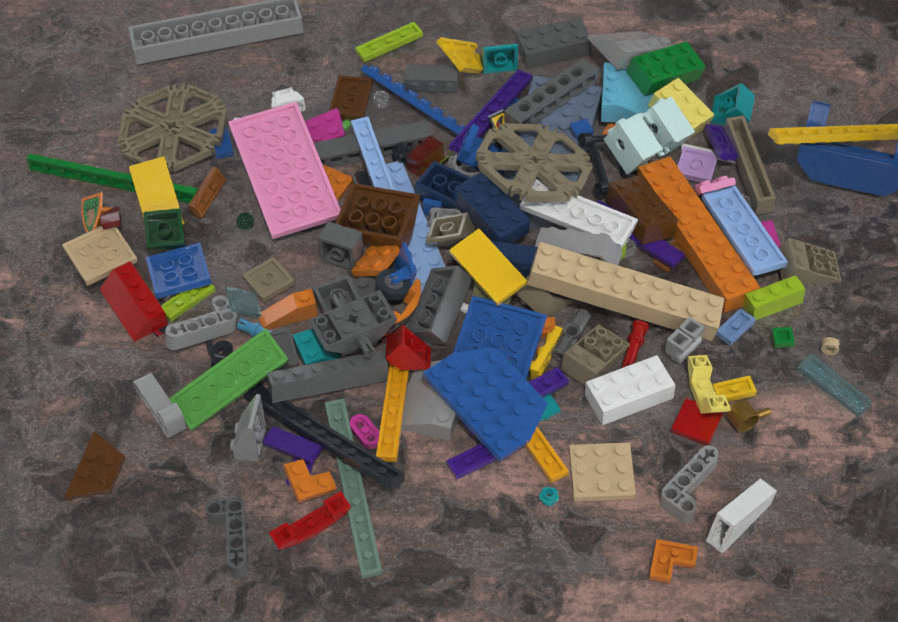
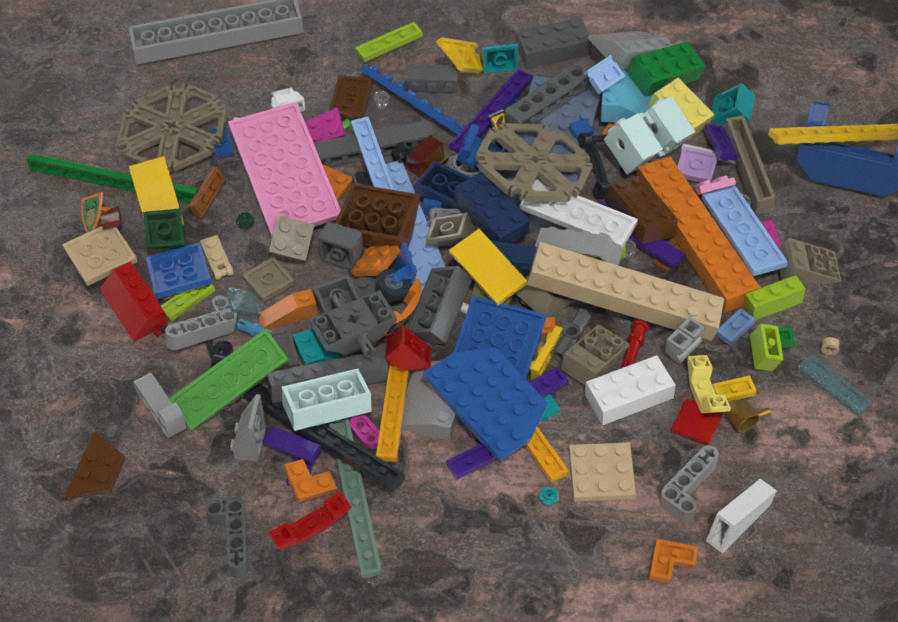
none -> tan plate [200,235,234,280]
none -> dark tan brick [268,215,315,263]
none -> light aqua brick [282,369,371,431]
none -> light blue plate [584,55,625,94]
none -> lime brick [750,324,783,371]

